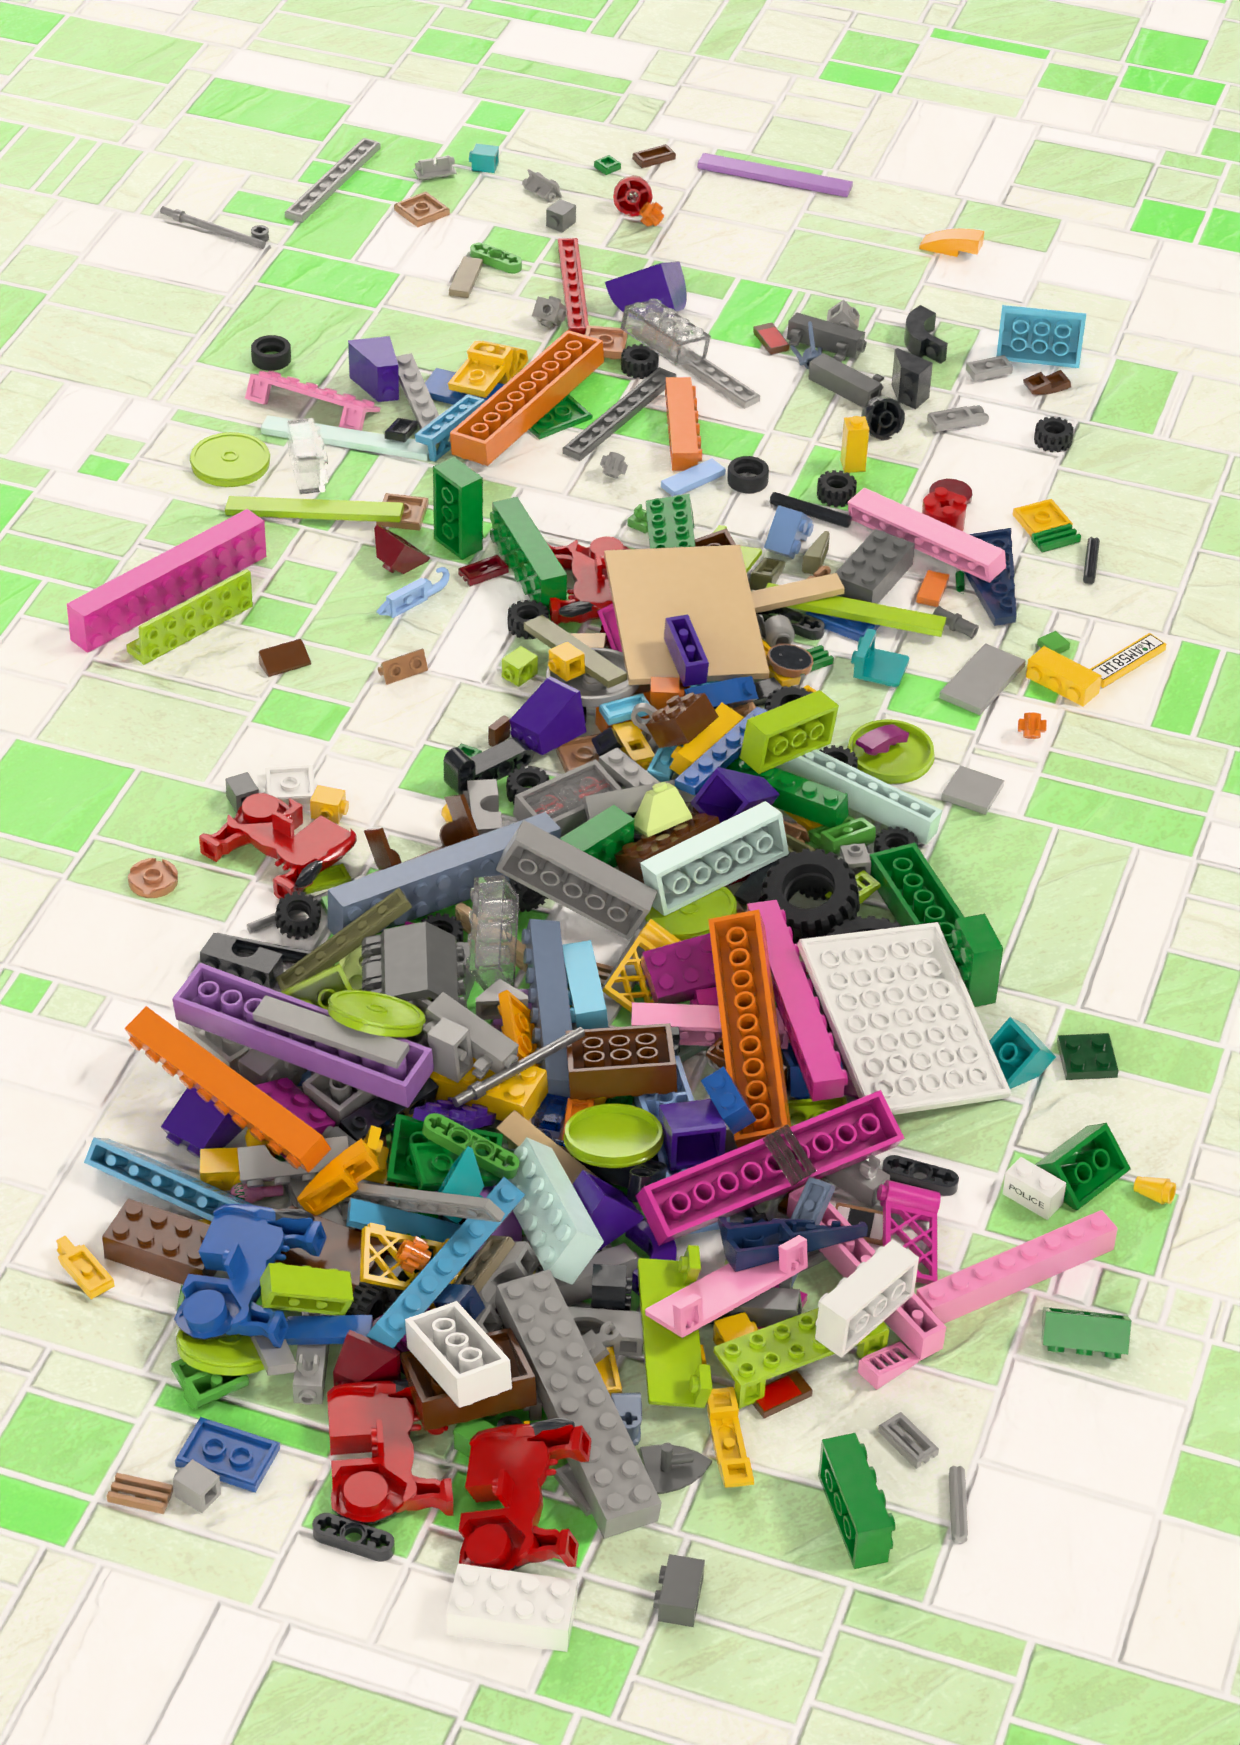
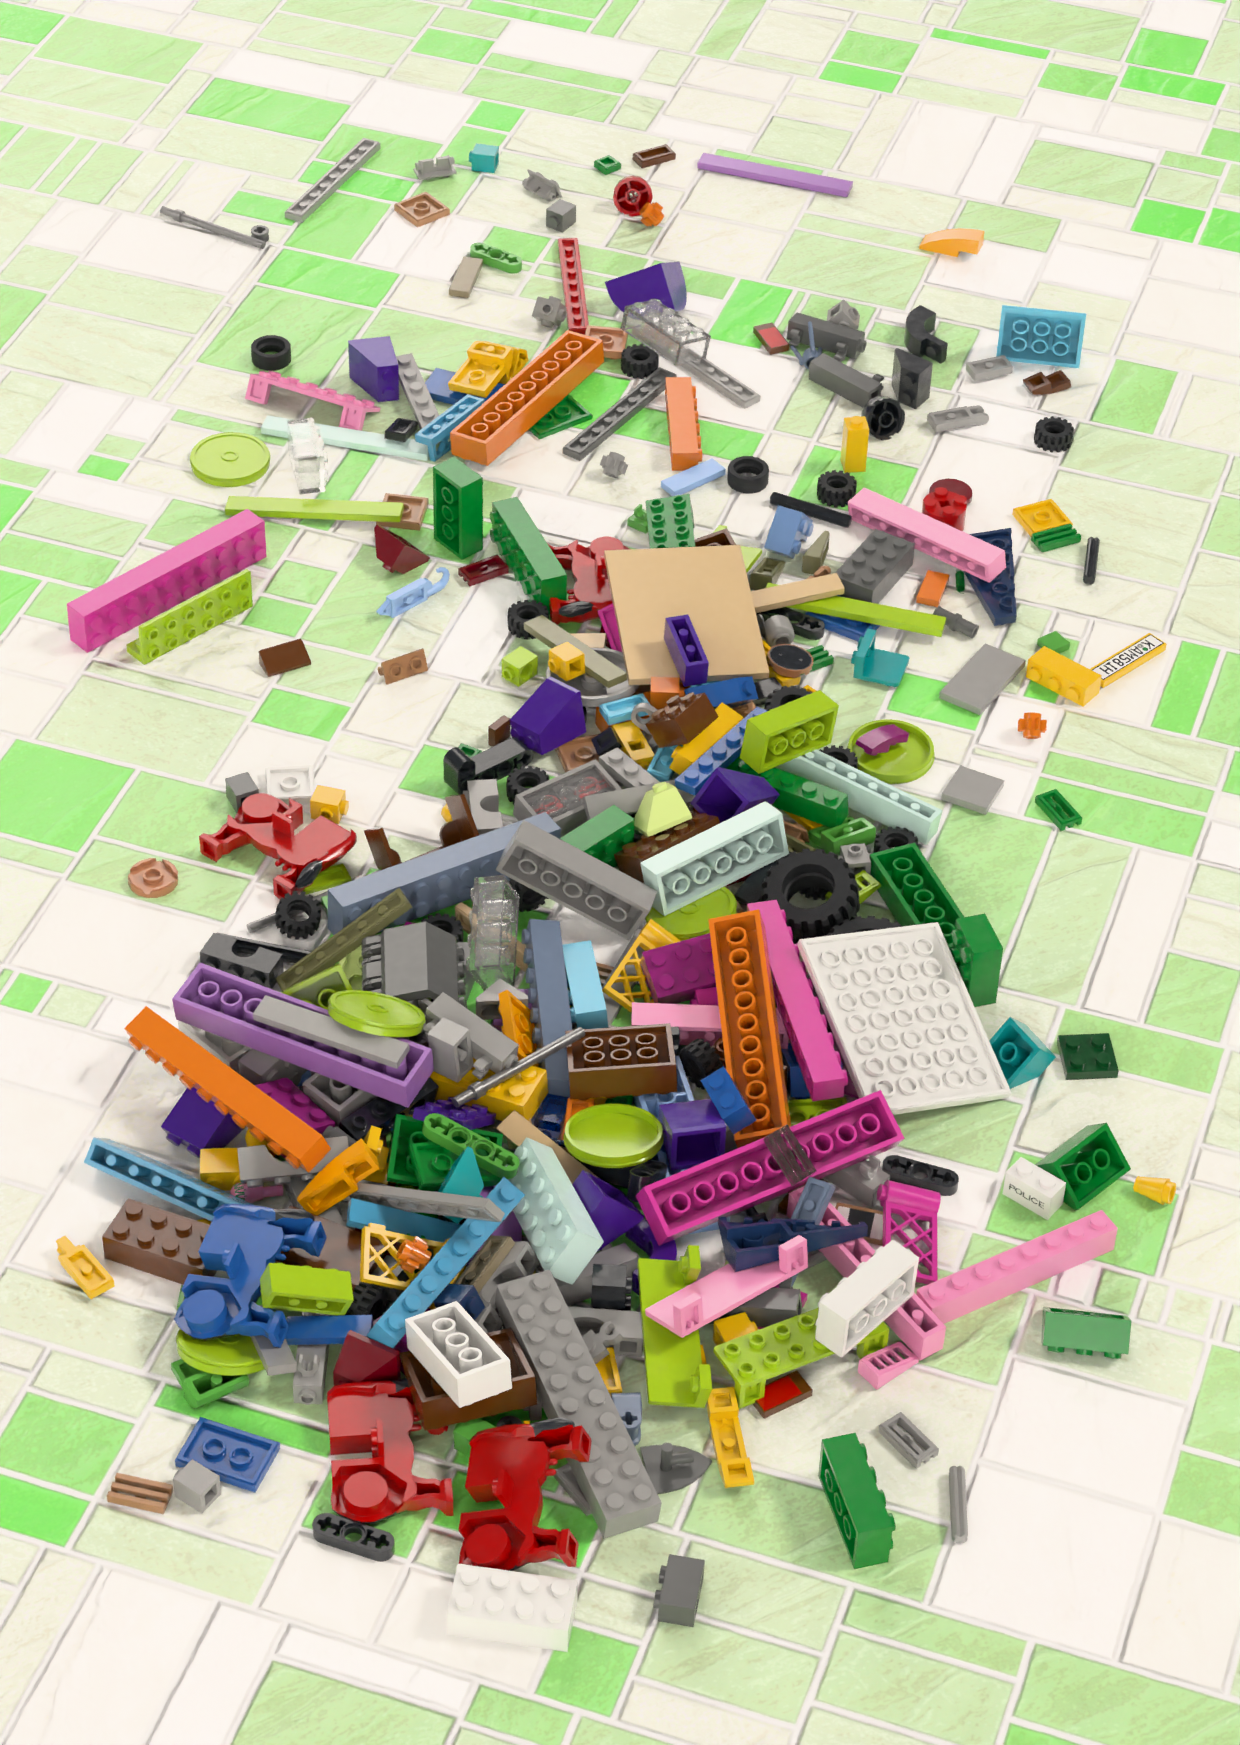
none -> black tyre [678,1038,724,1090]
none -> green tile [1035,789,1082,831]

